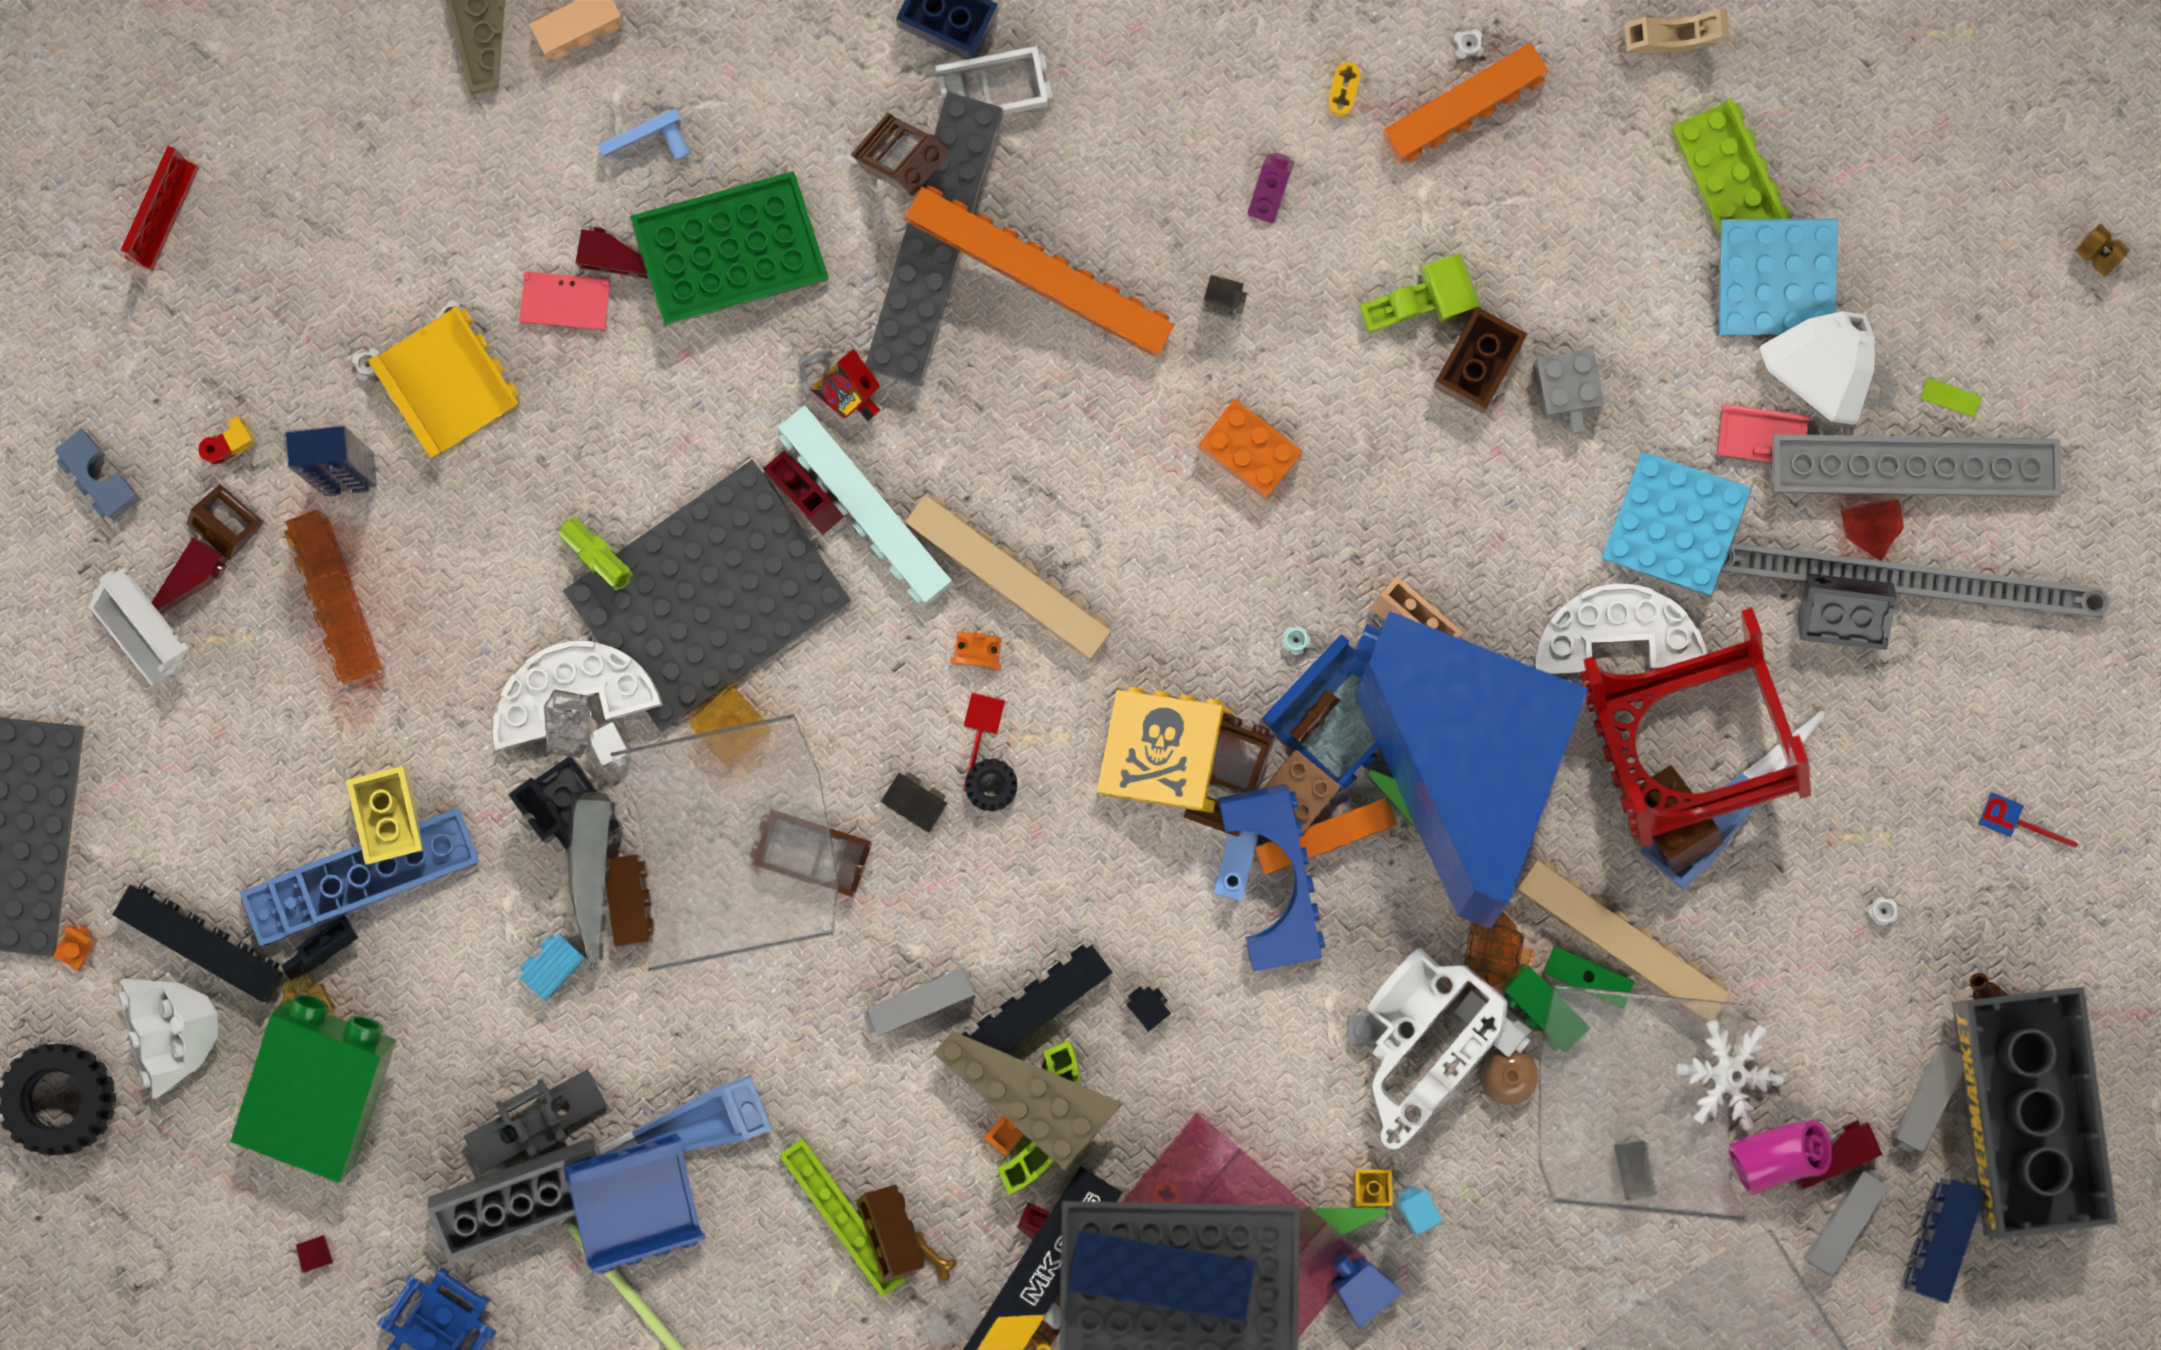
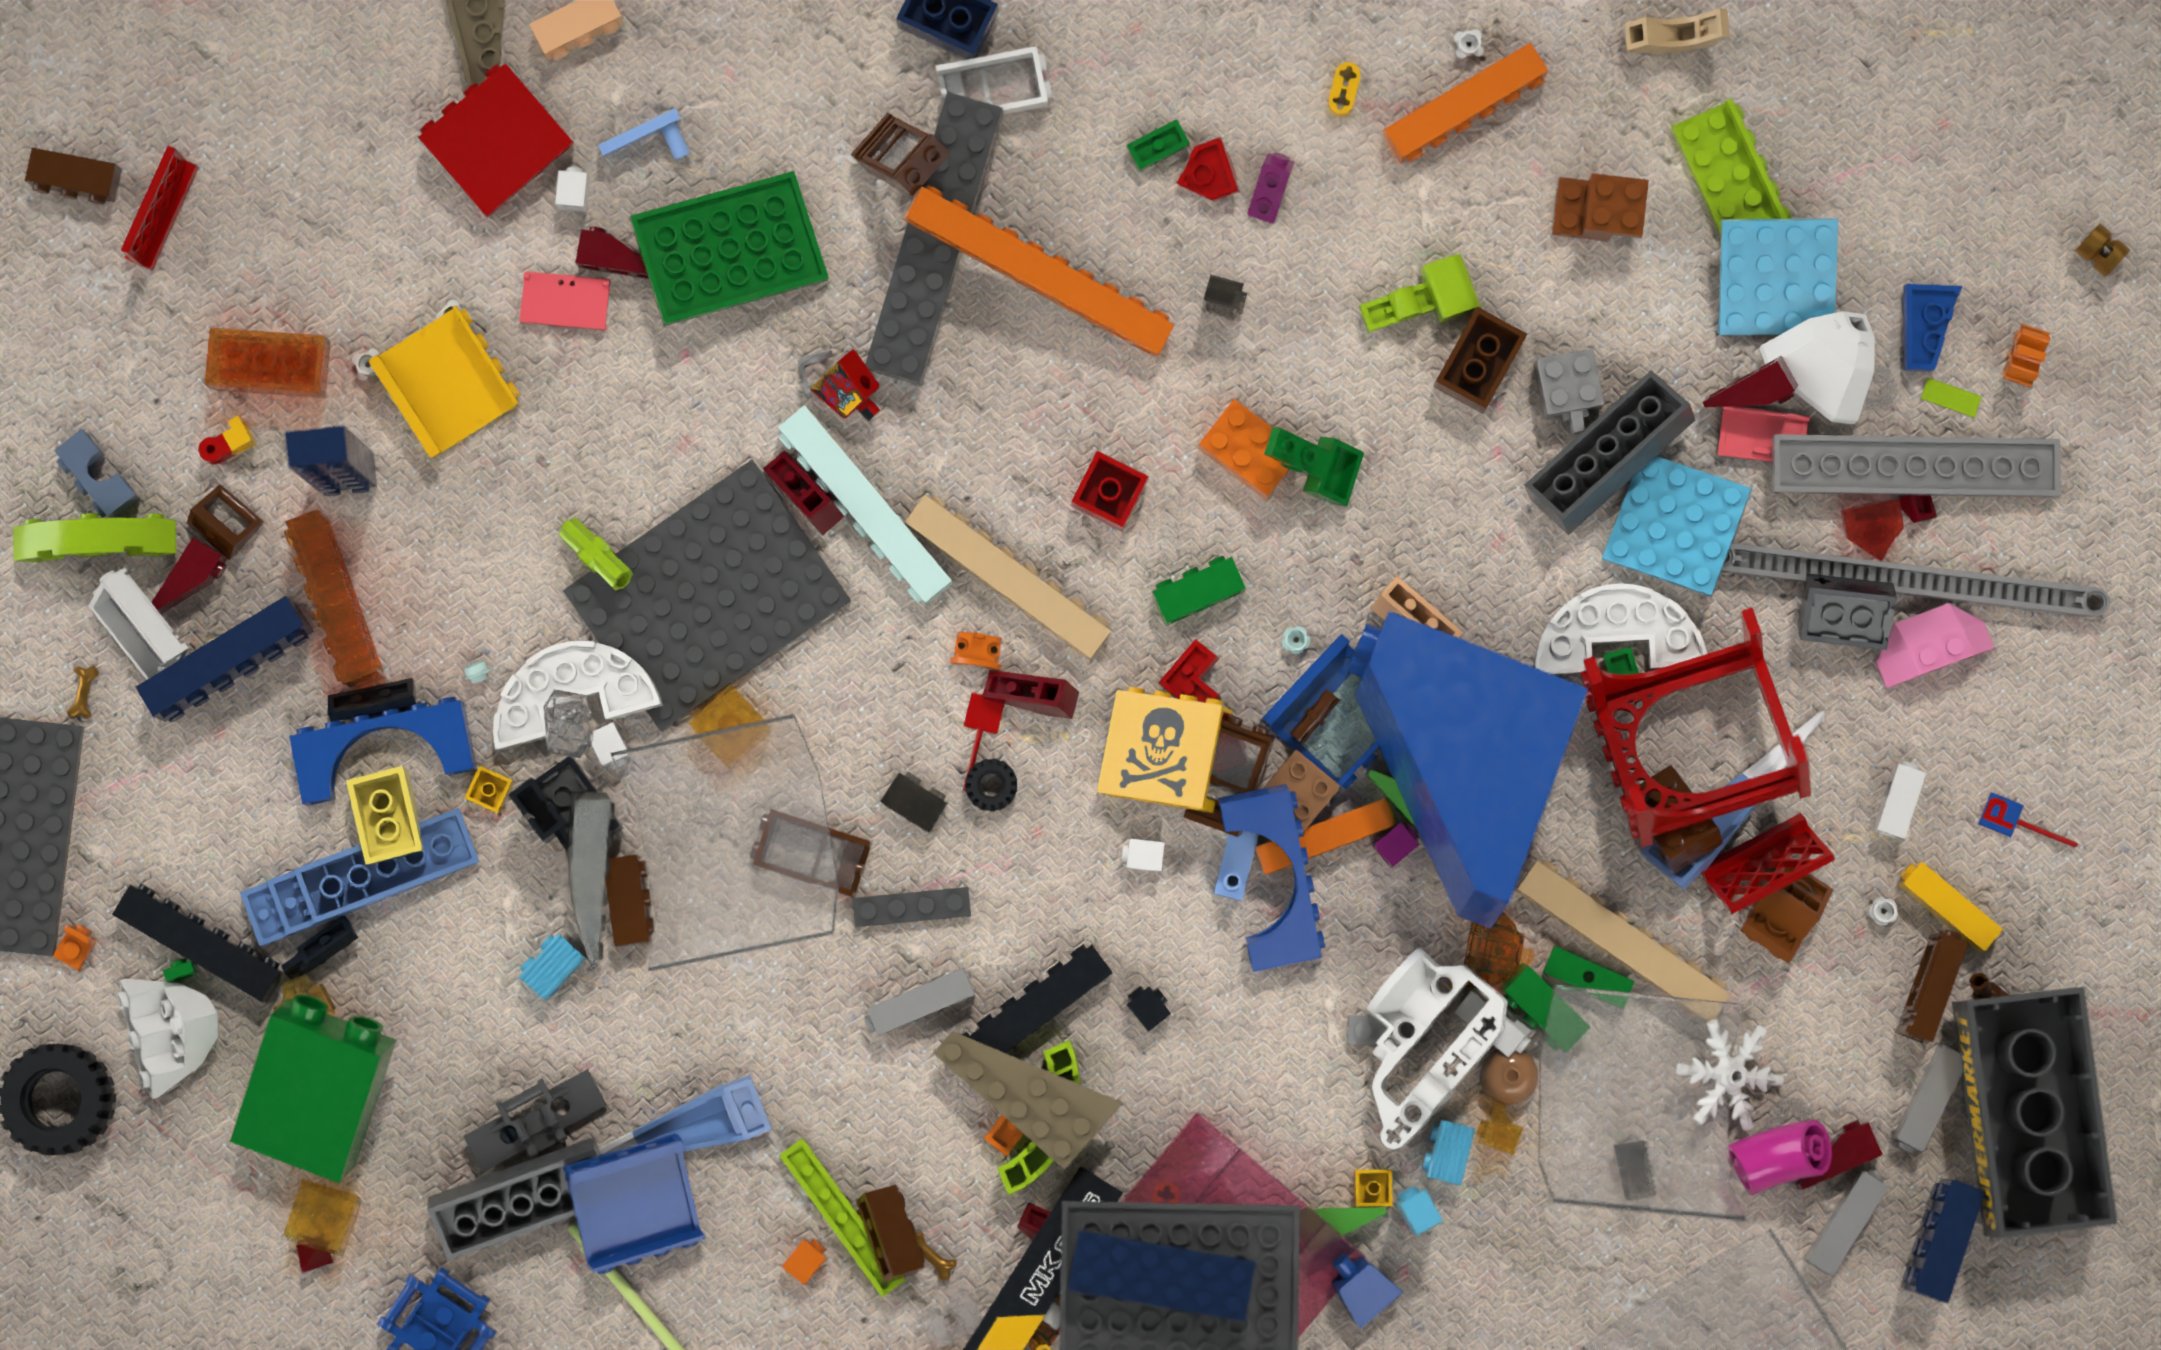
none -> lime brick [13,513,176,563]
none -> reddish brown brick [25,147,122,205]
none -> pearl gold piece [66,666,99,719]
none -> dark blue brick [135,596,314,723]
none -> green plate [163,958,200,983]
none -> clear orange brick [205,328,331,398]
none -> clear yellow brick [283,1179,362,1257]
none -> blue arch [289,697,477,806]
none -> black plate [328,678,416,722]
none -> red panel [418,63,574,218]
none -> light aqua plate [463,660,490,684]
none -> yellow piece [464,765,515,814]
none -> white brick [555,167,590,212]
none -> orange brick [781,1238,828,1285]
none -> dark grey plate [853,887,971,927]
none -> dark red slope [982,670,1080,719]
none -> red brick [1071,451,1149,532]
none -> white brick [1121,839,1165,873]
none -> green plate [1126,119,1190,172]
none -> green brick [1152,556,1246,626]
none -> red plate [1158,639,1221,703]
none -> red plate [1176,137,1240,202]
none -> green plate [1264,427,1364,507]
none -> magenta brick [1372,823,1420,868]
none -> medium azure brick [1422,1120,1475,1186]
none -> clear yellow brick [1476,1102,1523,1155]
none -> dark grey brick [1524,370,1696,535]
none -> dark orange bracket [1552,173,1649,242]
none -> green plate [1602,647,1639,675]
none -> red fence [1701,813,1835,914]
none -> dark red slope [1702,356,1798,407]
none -> dark orange bracket [1740,868,1833,964]
none -> white brick [1872,761,1926,841]
none -> bright pink wedge [1876,603,1994,689]
none -> reddish brown door [1895,930,1968,1043]
none -> dark red slope [1896,495,1937,523]
none -> yellow brick [1898,861,2003,953]
none -> blue wing [1903,284,1962,372]
none -> orange gear [2002,324,2050,388]

